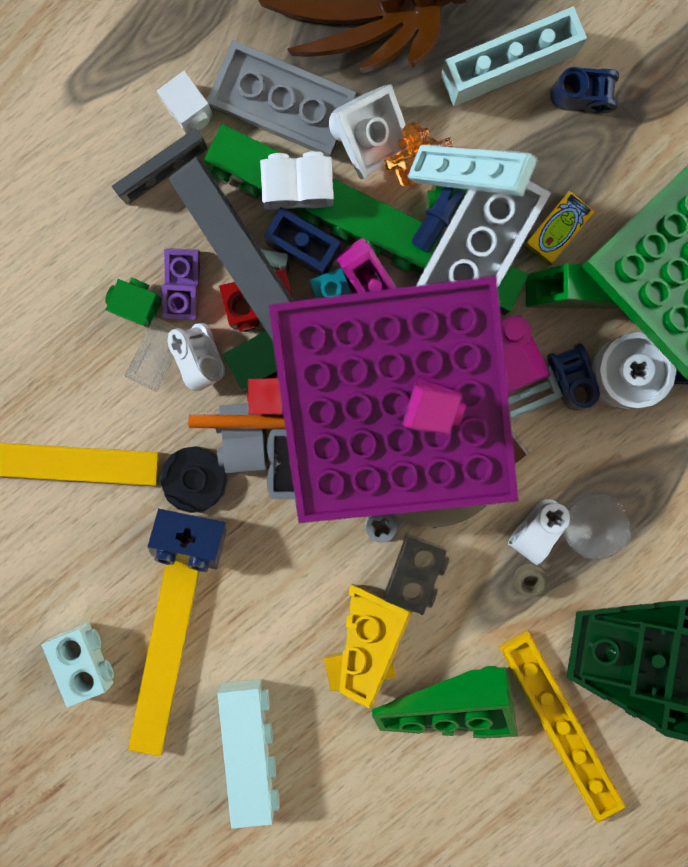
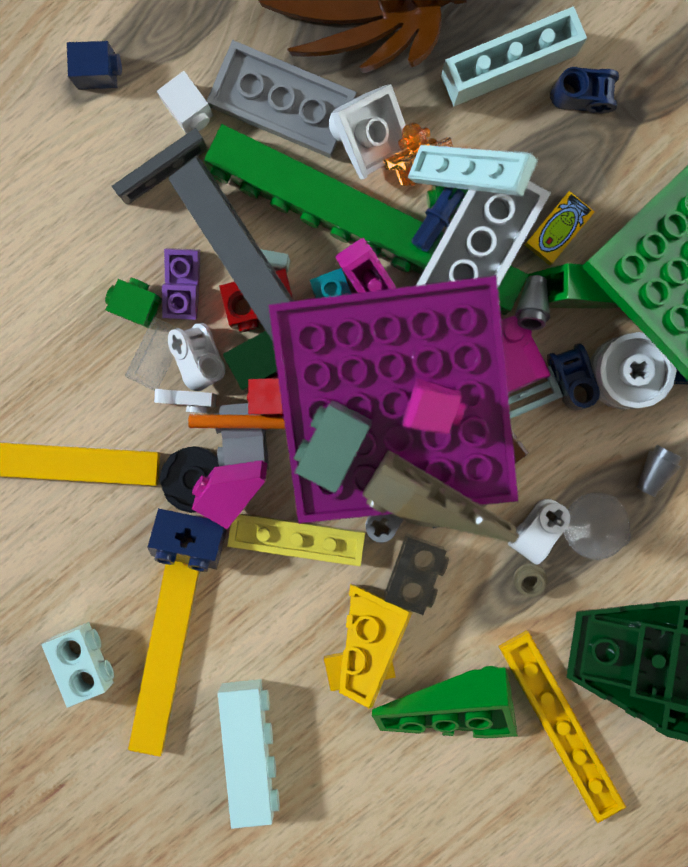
white brick [261,151,334,210] -> none
dark blue brick [263,207,341,276] -> none
light grey brick [267,429,295,499] -> none
none -> dark blue brick [67,41,122,90]
none -> white plate [154,389,217,413]
none -> dark pink slope [192,460,268,529]
none -> light yellow plate [227,513,365,566]
none -> sand green brick [294,400,372,494]
none -> dark tan wedge [363,450,519,543]
none -> flat silver cone [515,275,550,330]
none -> flat silver cone [637,445,682,497]

